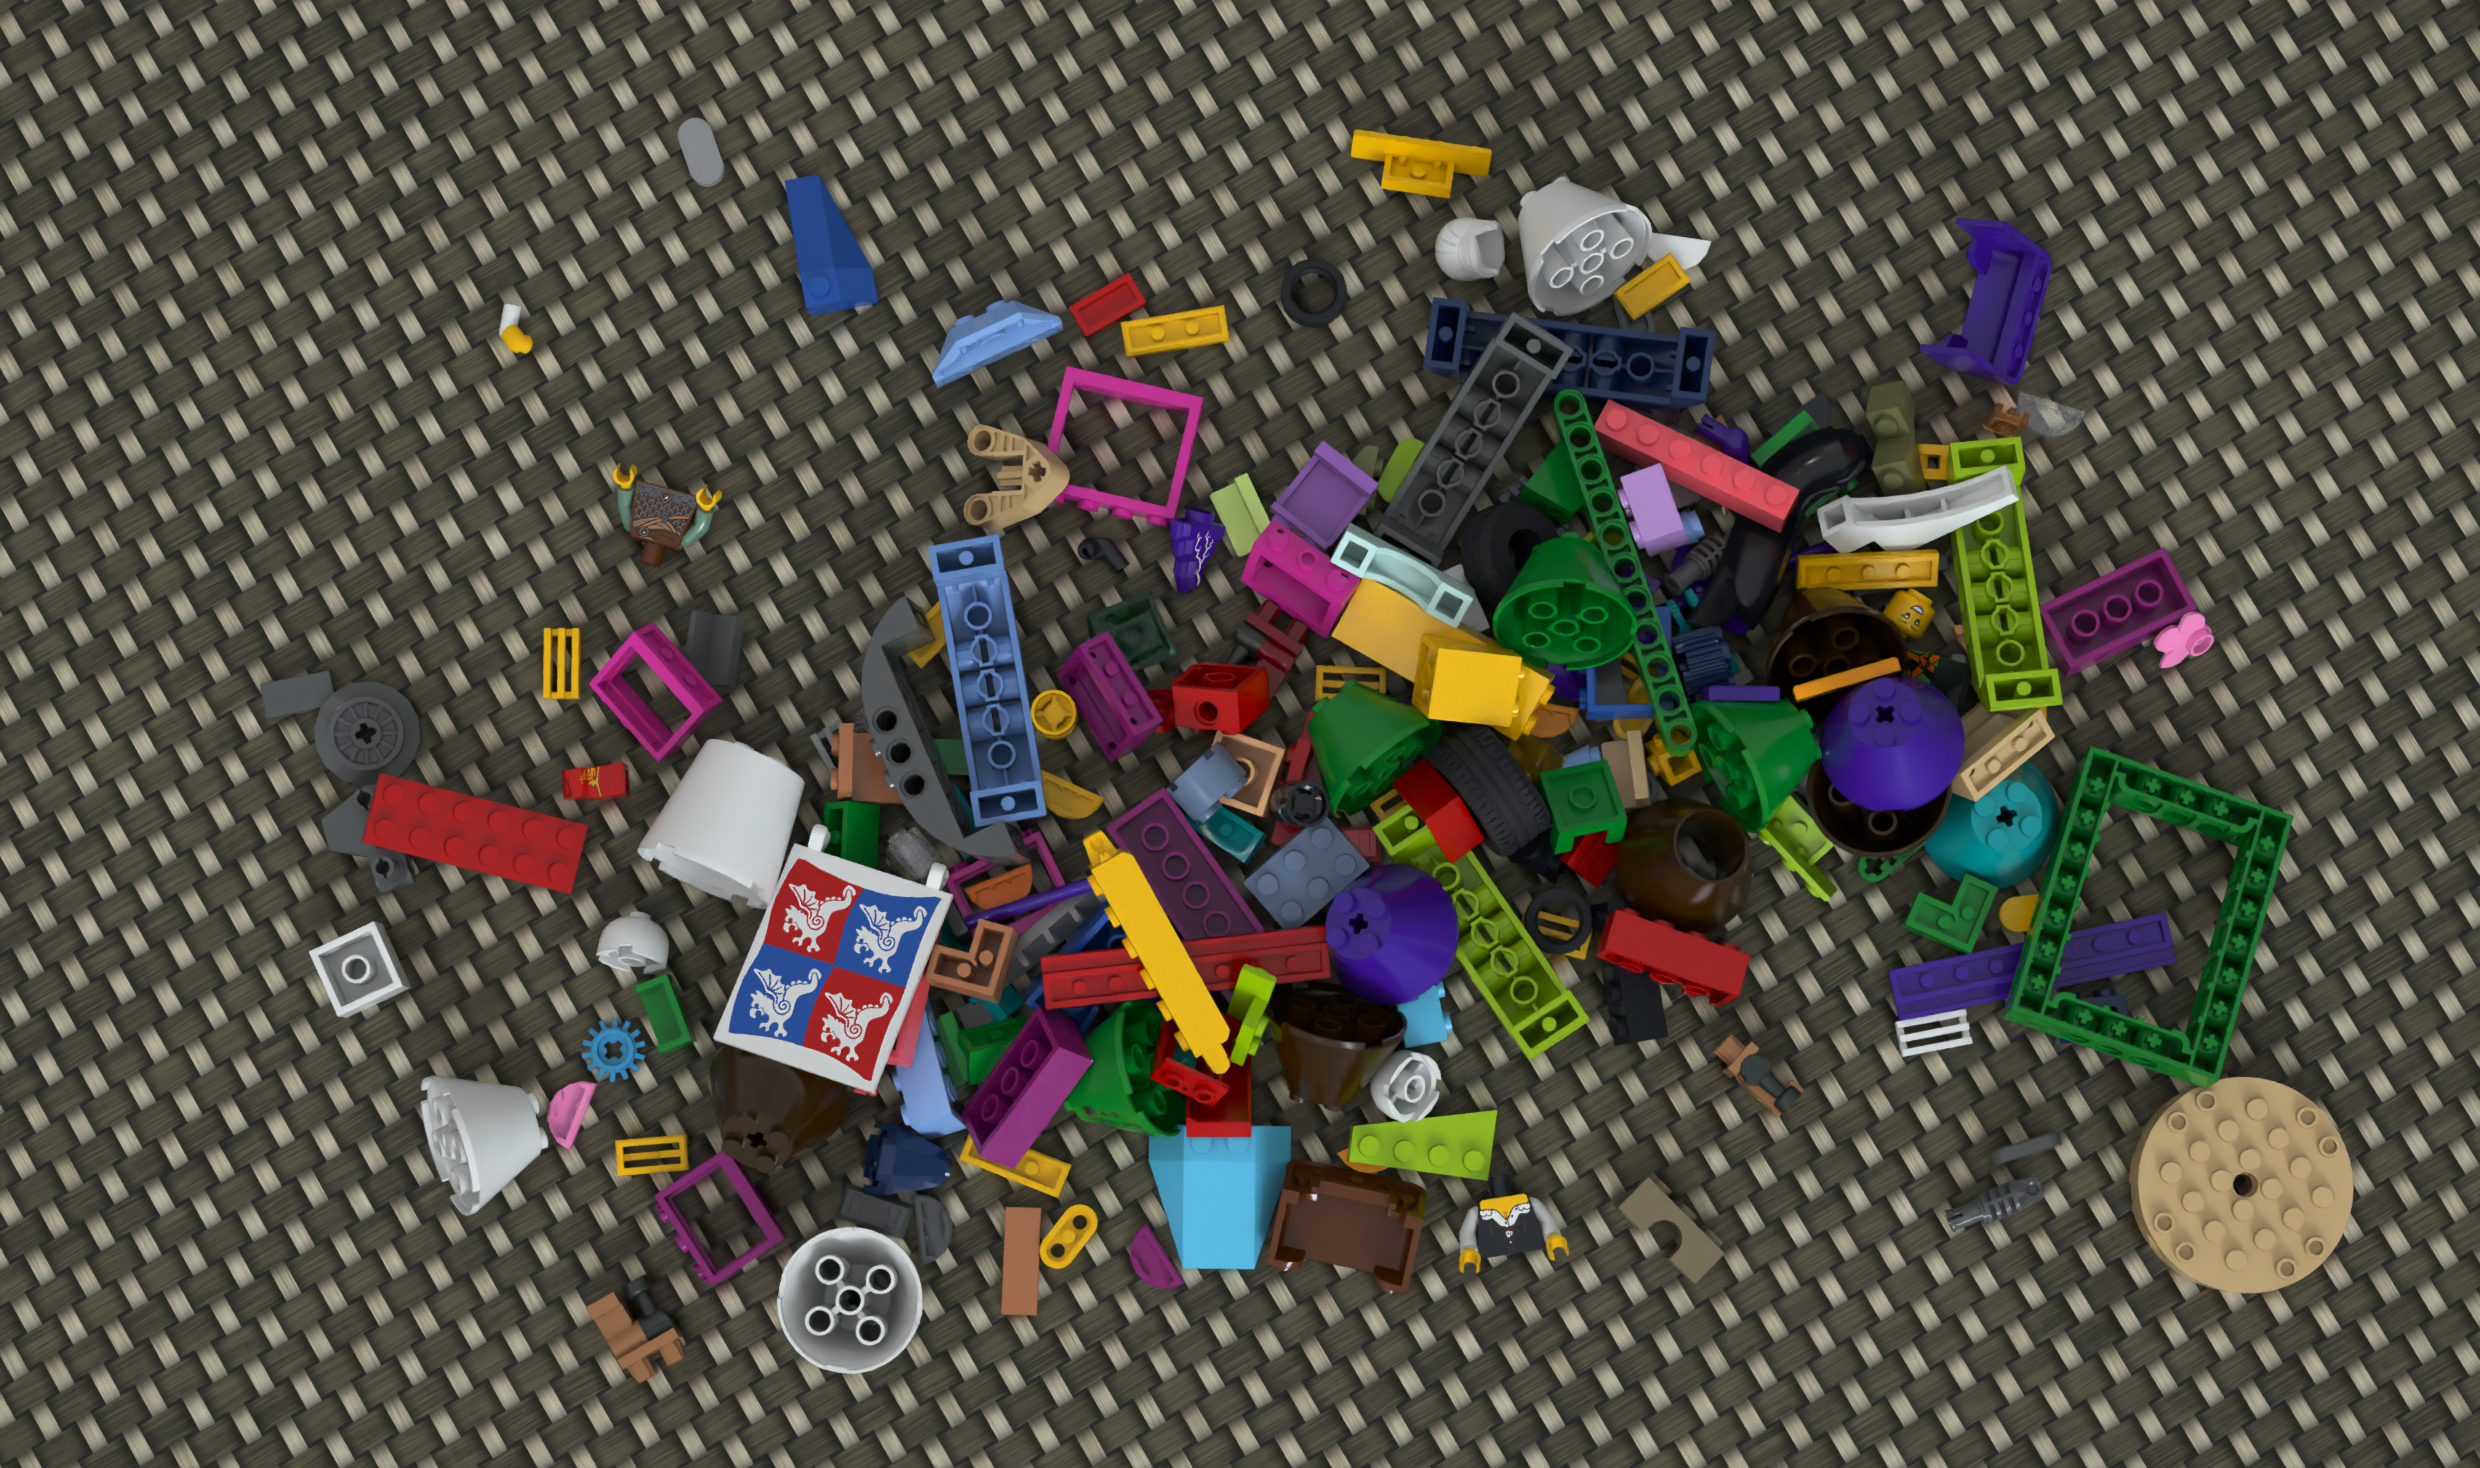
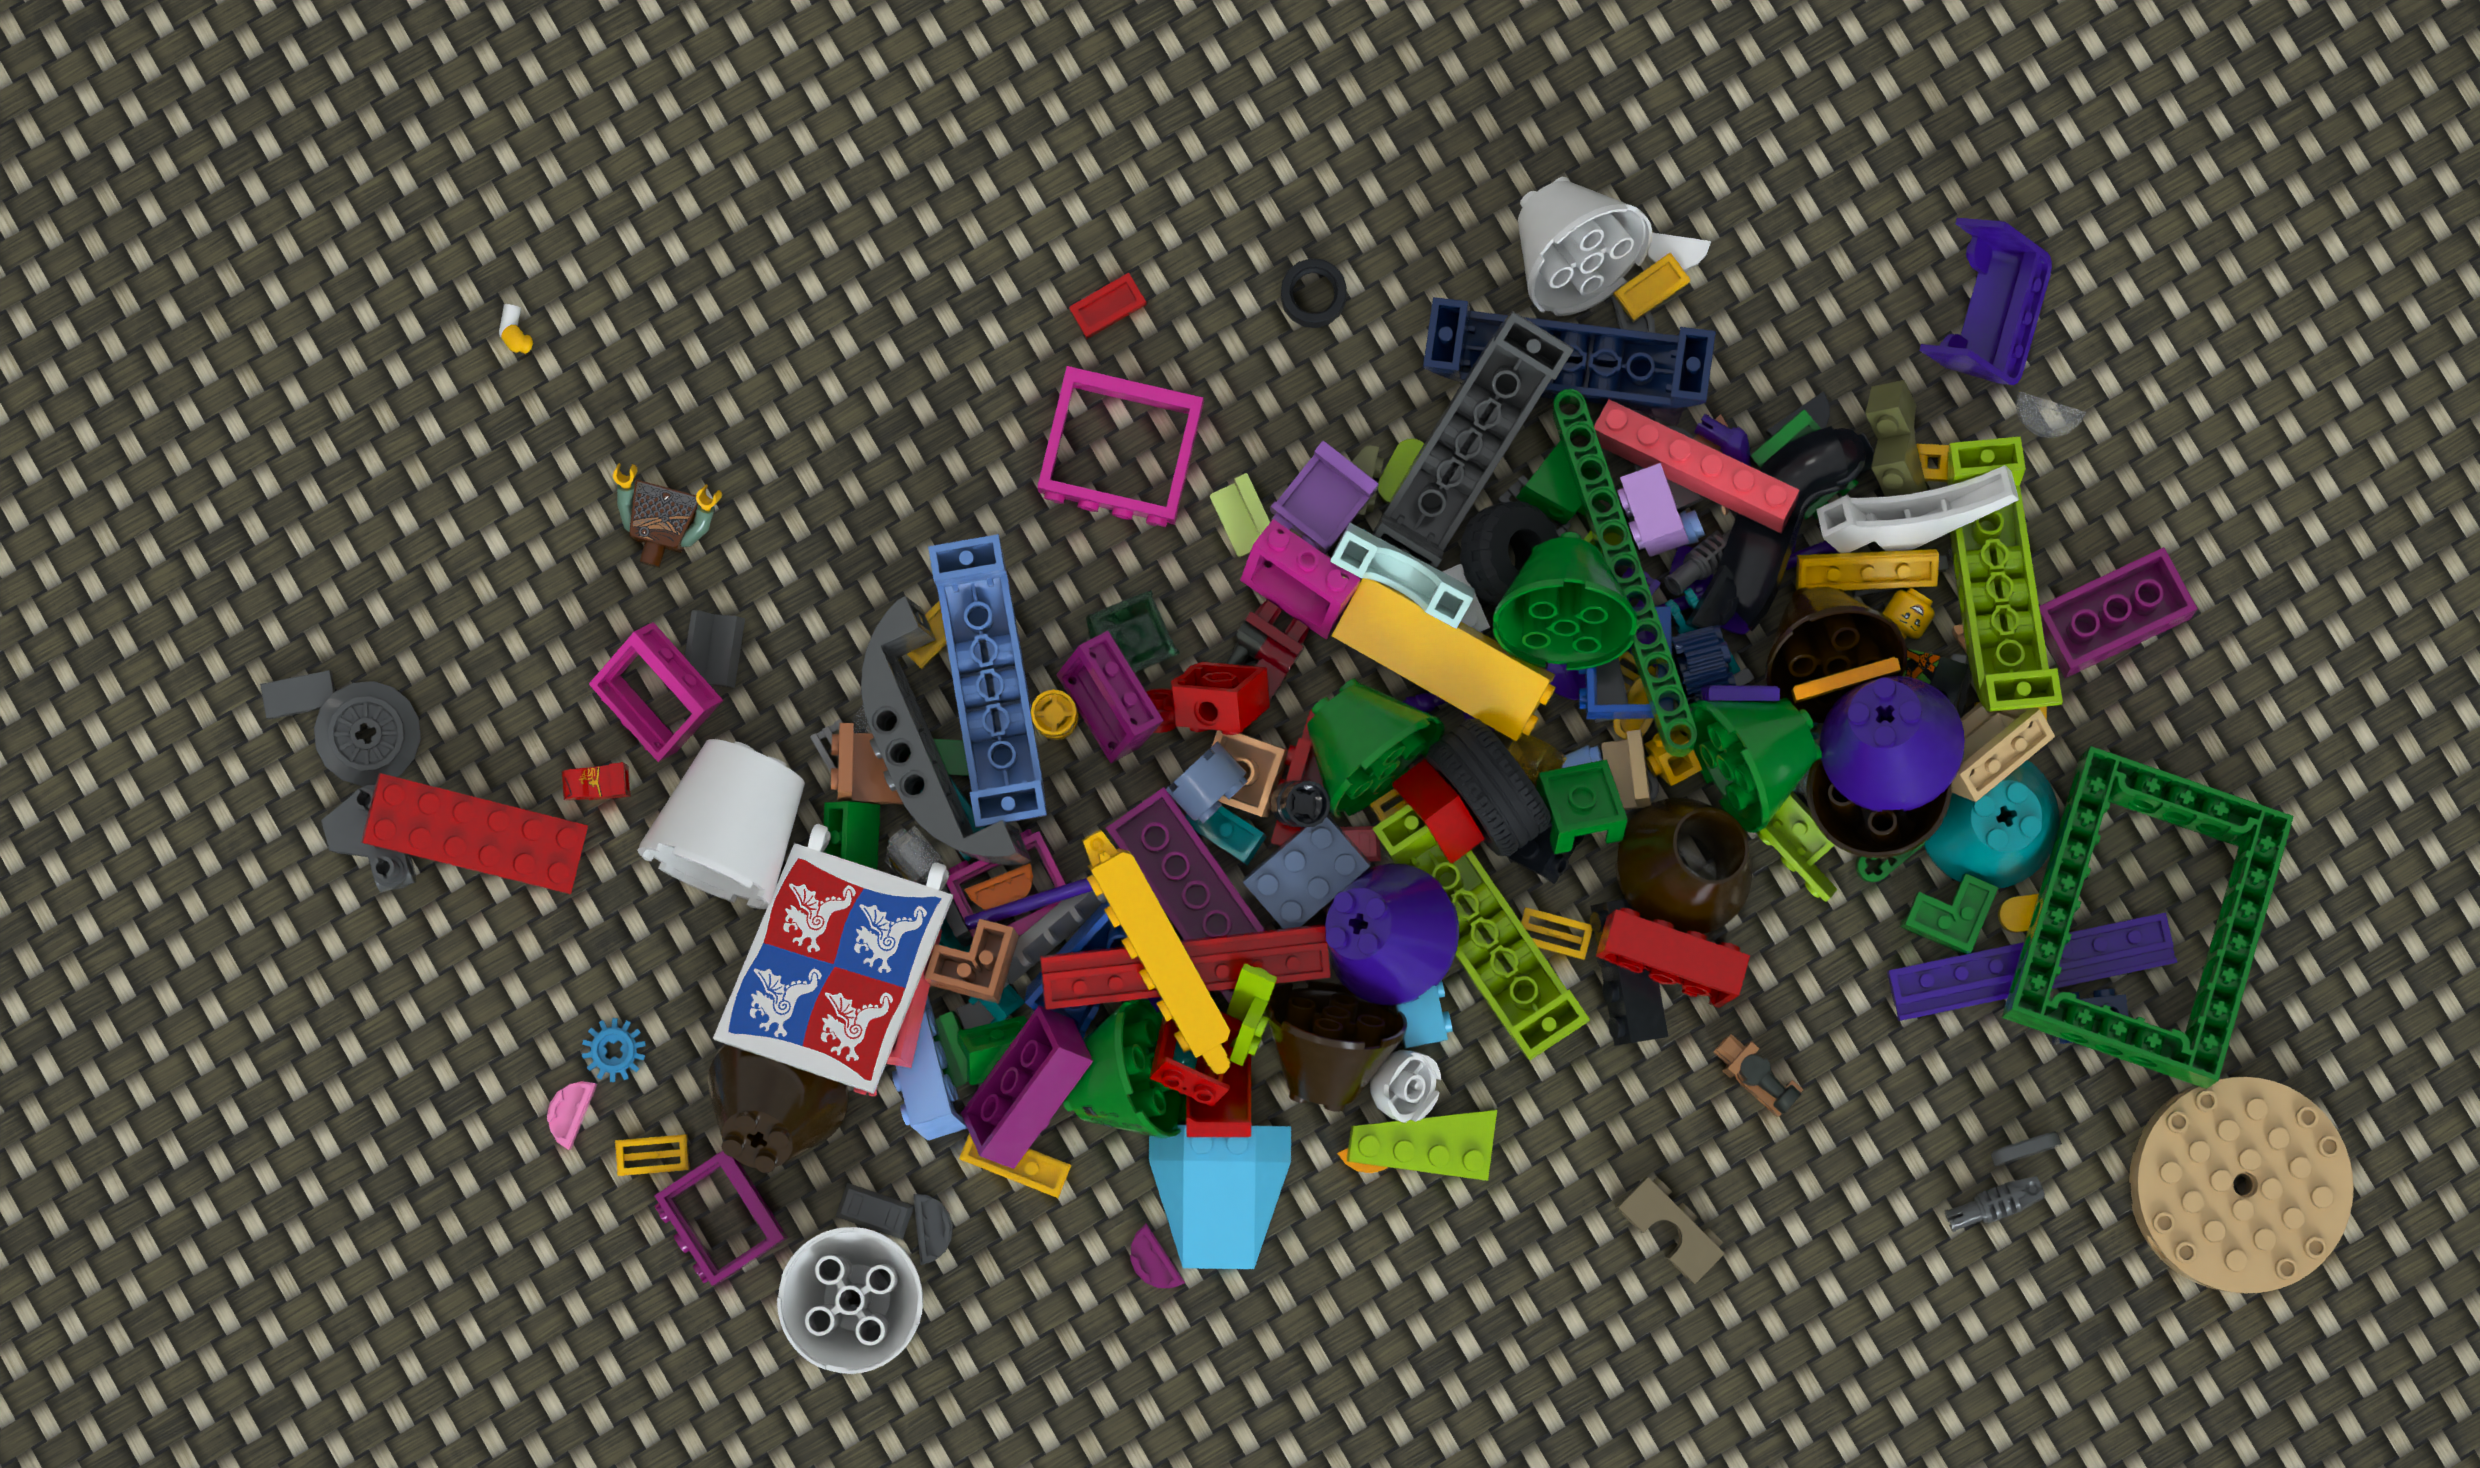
white brick [309,921,411,1018] -> none
white cone [421,1076,548,1216] -> none
yellow tile [543,628,581,699] -> none
medium nougat hips [586,1274,687,1383] -> none
white cylinder [596,912,669,974] -> none
green panel [634,974,697,1054] -> none
light grey tile [678,118,725,187] -> none
blue wedge [785,174,879,316] -> none
dark blue cone [863,1121,952,1195] -> none
light blue wedge [932,300,1064,388] -> none
tan connector [964,424,1070,531] -> none
nougat tile [1001,1206,1042,1316] -> none
yellow plate [1039,1204,1098,1269] -> none
yellow tile [1041,769,1106,820] -> none
black arm [1078,537,1130,574] -> none
yellow tile [1121,305,1230,358] -> none
dark purple rock [1169,507,1226,594] -> none
reddish brown windscreen [1267,1160,1427,1294] -> none
yellow tile [1315,665,1387,702] -> none
yellow bracket [1351,130,1492,199] -> none
yellow slope [1411,634,1525,727] -> none
white hair [1435,217,1505,281] -> none
torso [1459,1174,1569,1273] -> none
black tyre [1524,887,1593,955] -> none
light orange tile [1530,703,1580,738] -> none
red plate [1559,822,1628,888] -> none
white tile [1894,1008,1973,1057] -> none
clear orange tile [1981,402,2031,437] -> none
bright pink plate [2154,611,2214,668] -> none

